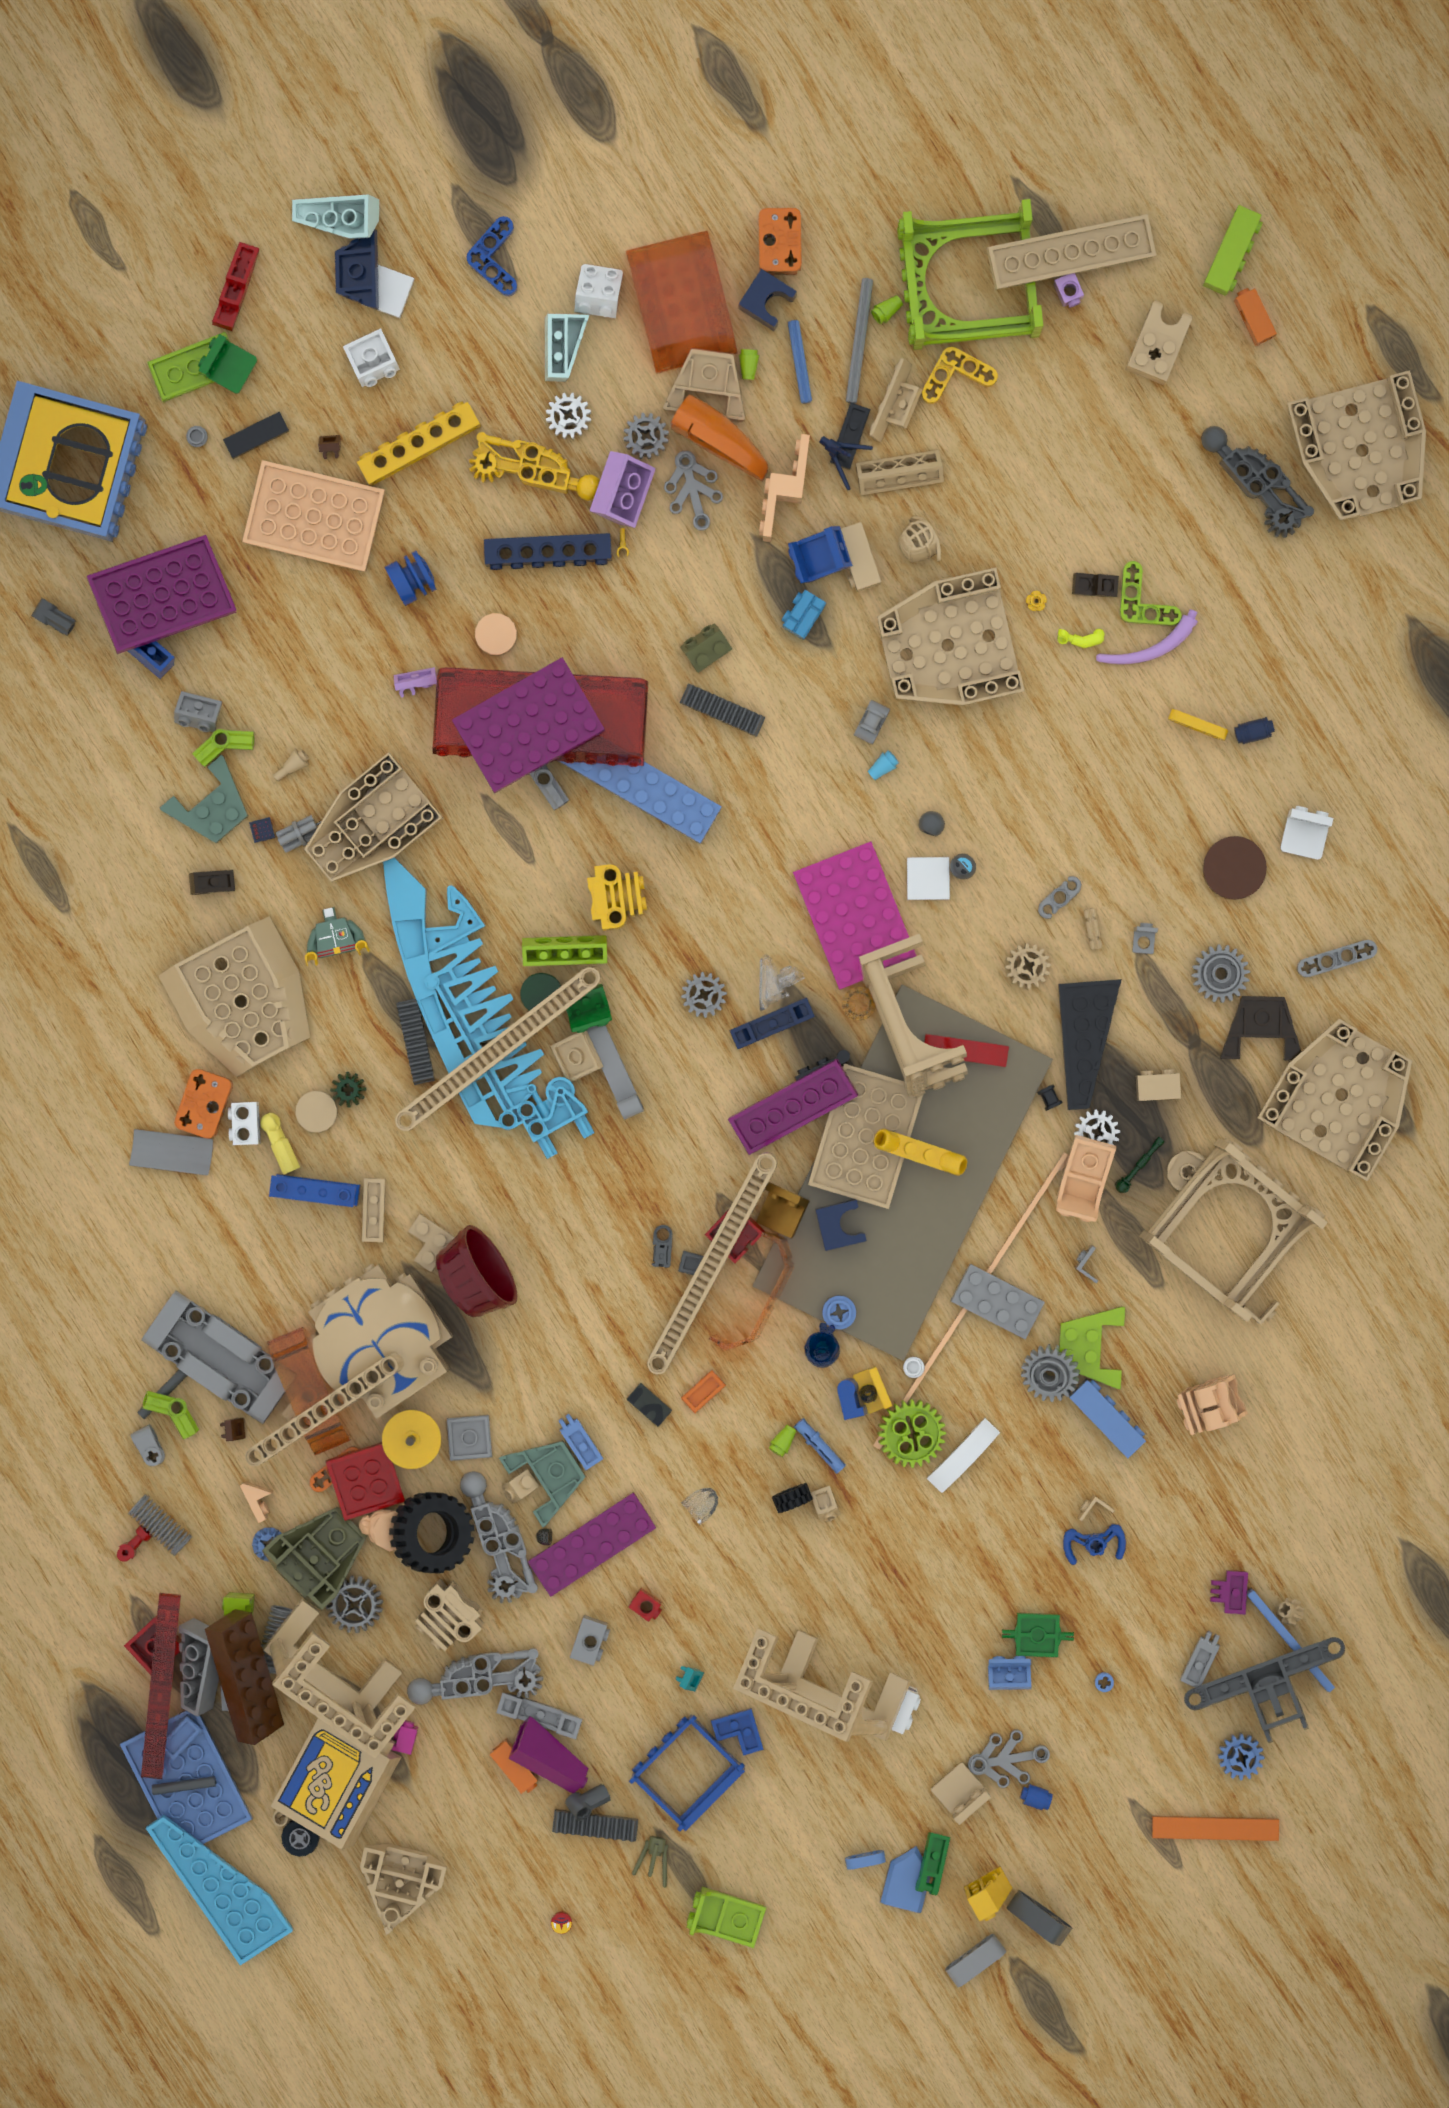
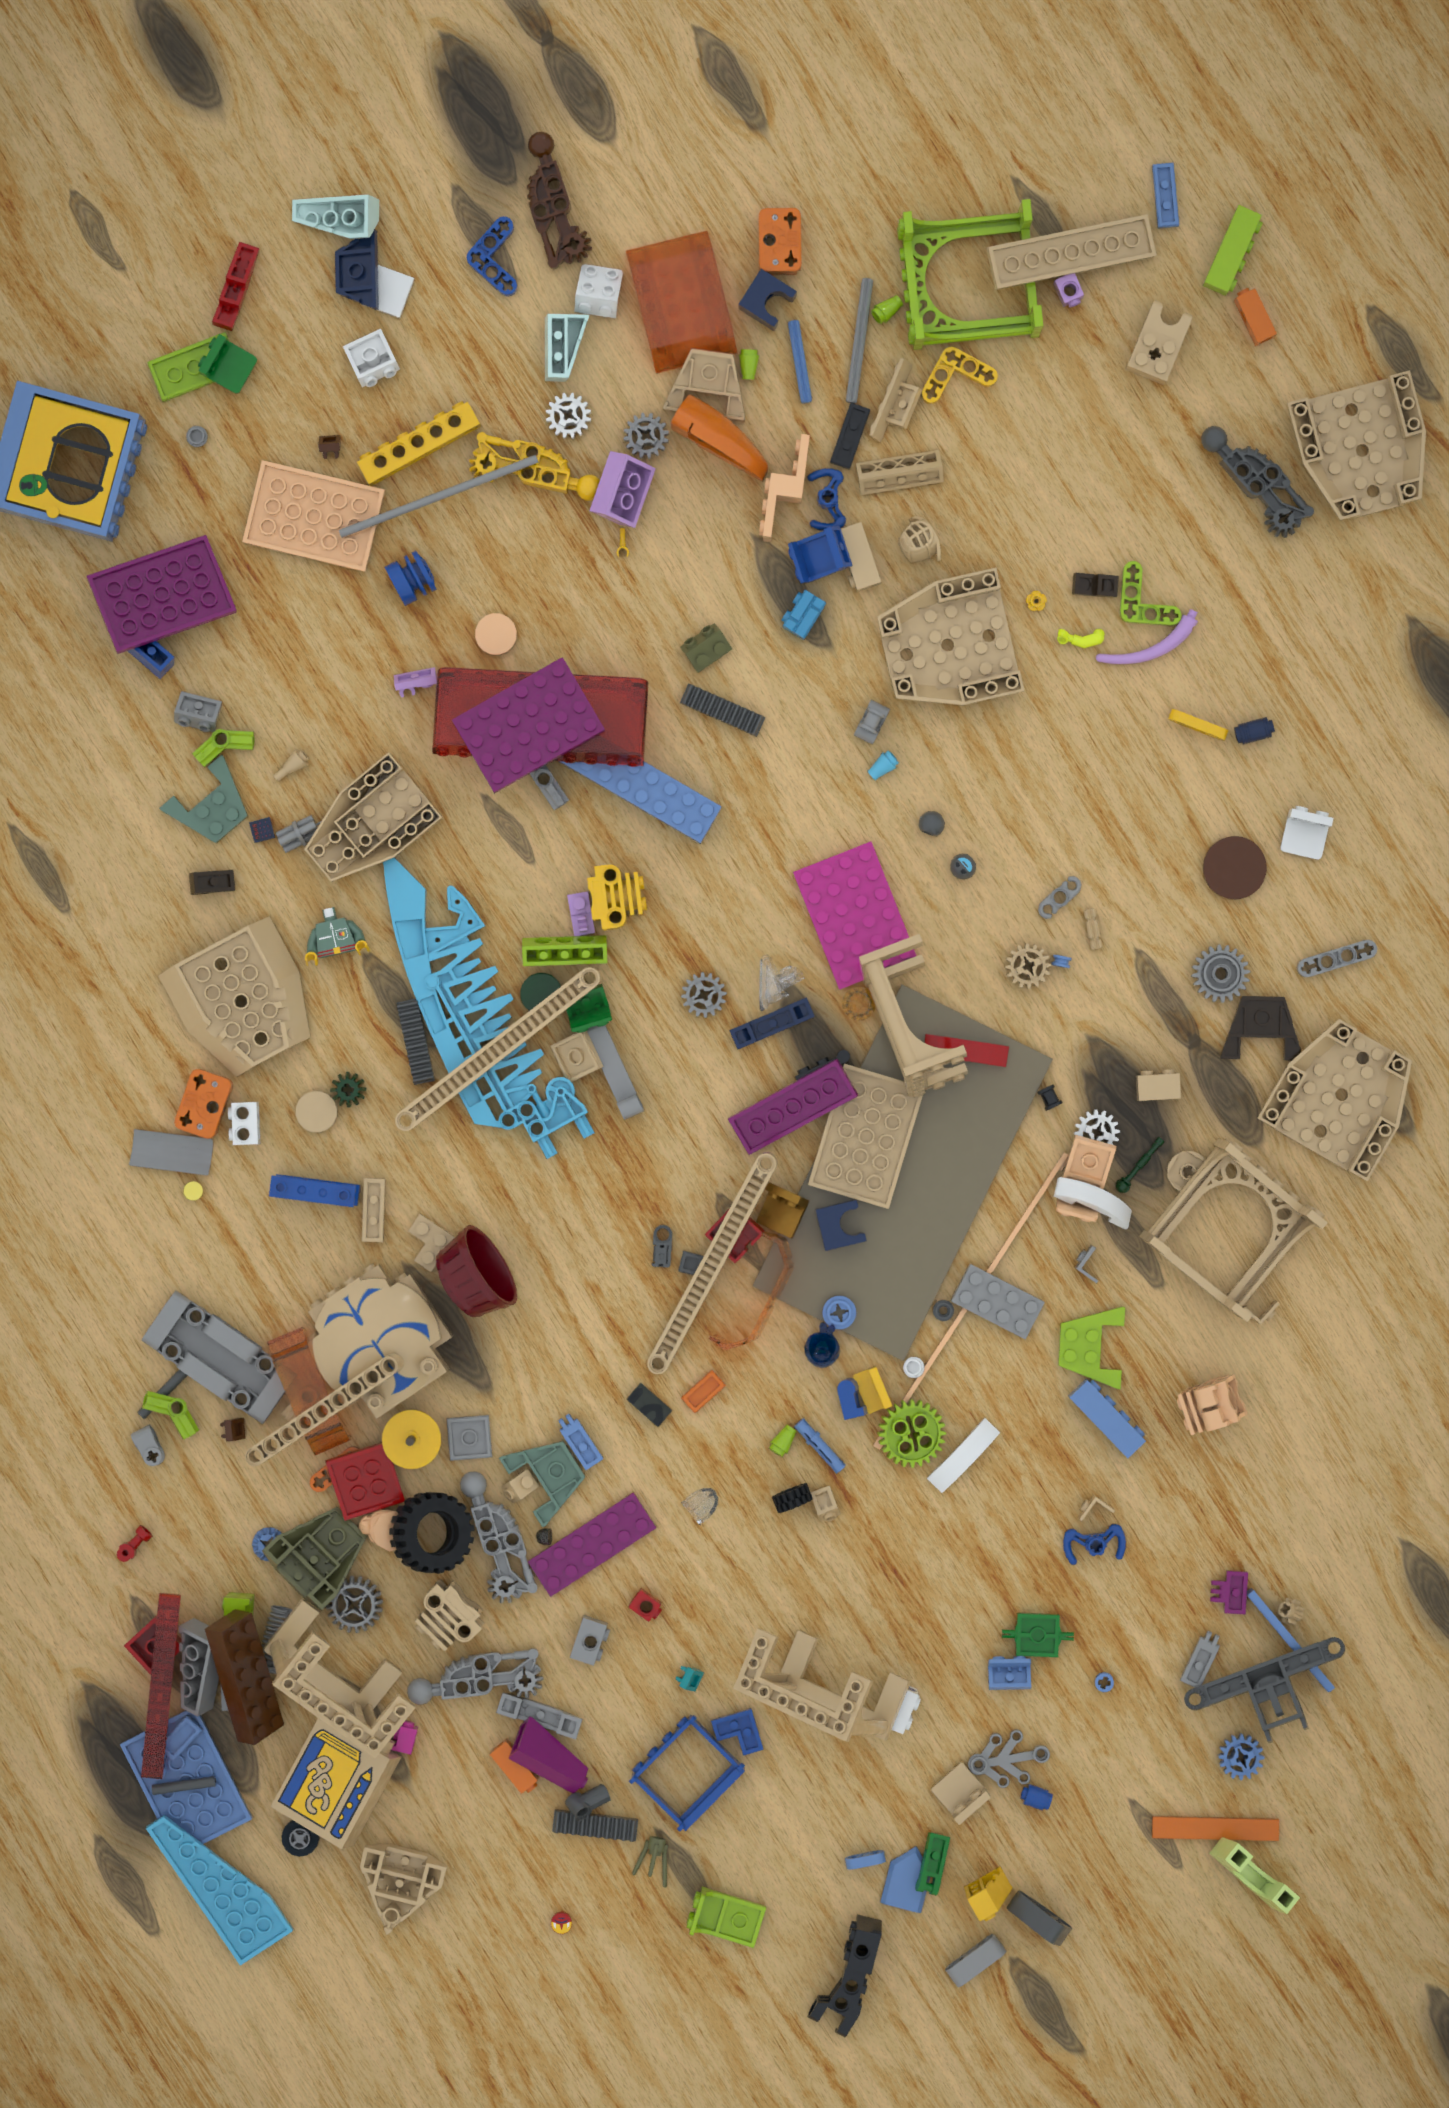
dark grey piece [31,598,76,636] -> none
light grey piece [128,1494,192,1556] -> none
black tile [223,411,289,459] -> none
light nougat slope [240,1482,273,1523] -> none
light yellow piece [260,1113,300,1175] -> none
tan hinge [273,1811,291,1827] -> none
dark blue brick [484,533,612,570] -> none
light grey plant [664,451,723,531] -> none
dark blue plant [819,436,873,490] -> none
clear smoke hinge [859,1385,877,1403] -> none
yellow plate [873,1129,967,1176] -> none
white tile [907,857,950,900] -> none
light grey gear [1021,1344,1080,1402] -> none
black wing [1058,979,1122,1110] -> none
light grey bracket [1132,923,1158,954] -> none
none -> light yellow piece [183,1181,203,1201]
none -> light grey piece [339,455,539,538]
none -> reddish brown arm [527,131,592,269]
none -> lavender plate [567,891,595,936]
none -> blue piece [807,468,846,531]
none -> black brick [807,1914,882,2038]
none -> dark grey plate [933,1300,954,1321]
none -> medium blue bush [1051,954,1072,968]
none -> white slope [1054,1177,1132,1229]
none -> medium blue tile [1152,163,1179,229]
none -> yellowish green arch [1209,1837,1300,1914]

